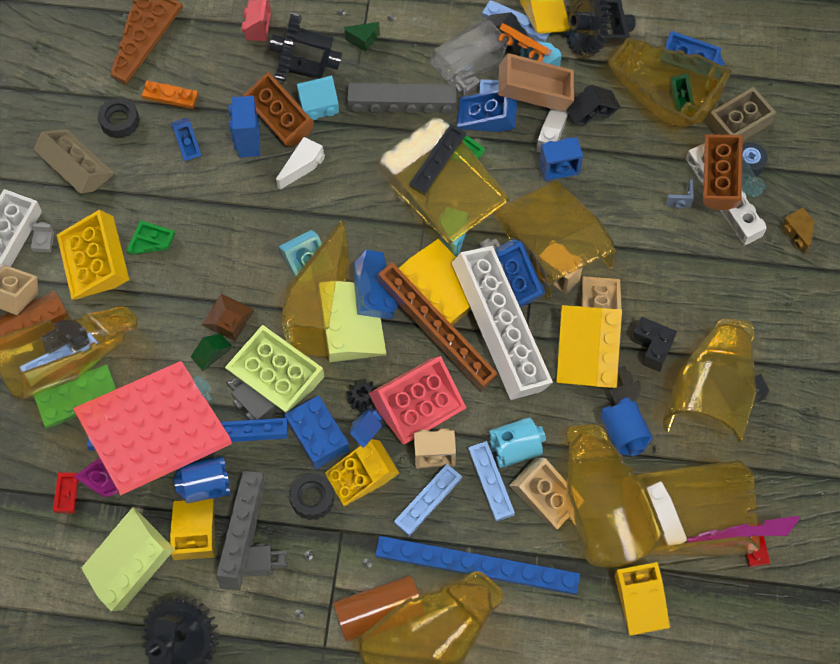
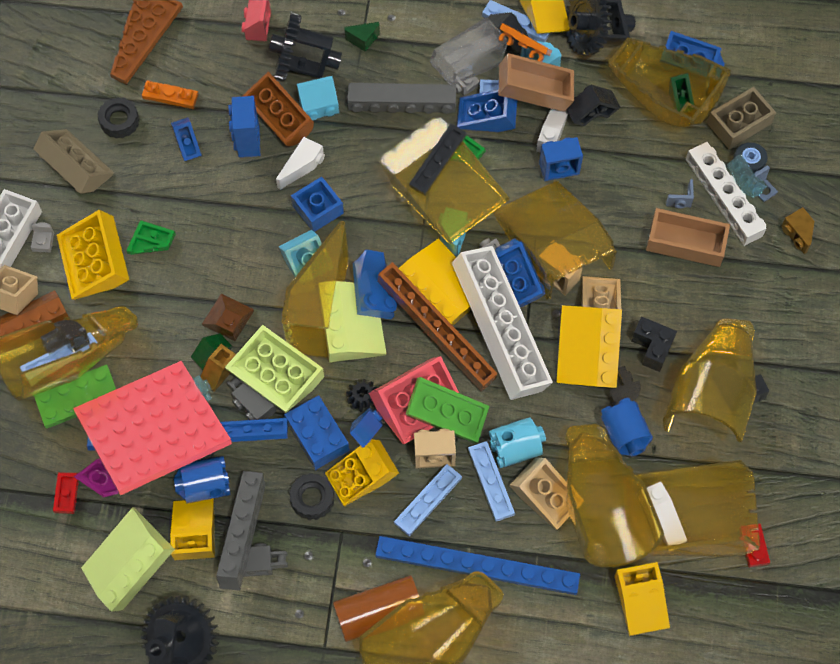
magenta sword [687,516,799,547] -> none
dark orange brick [703,134,743,210] -> none
none -> pearl gold slope [199,344,236,392]
none -> blue brick [291,176,344,232]
none -> bright green plate [405,377,489,443]
none -> medium nougat piece [646,208,730,267]
none -> sand blue bracket [749,165,778,202]

